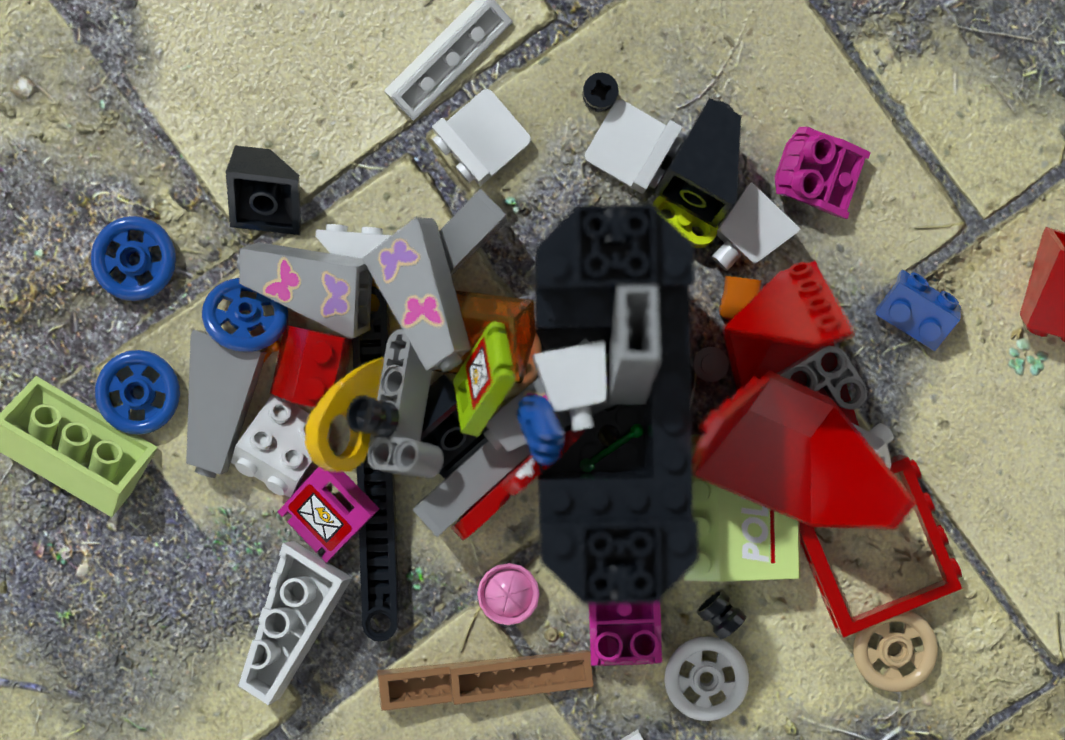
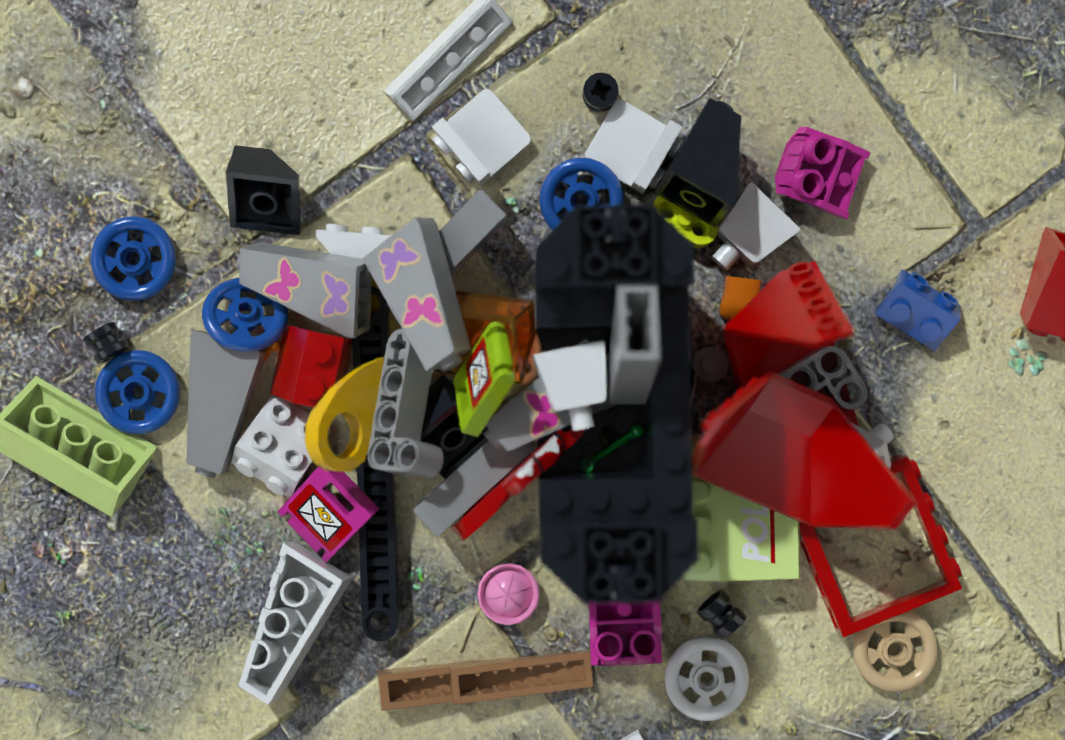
black wheel [347,395,399,439] -> none
blue arm [516,395,565,465] -> none
none -> black wheel [83,322,129,364]
none -> blue plate [539,158,624,230]

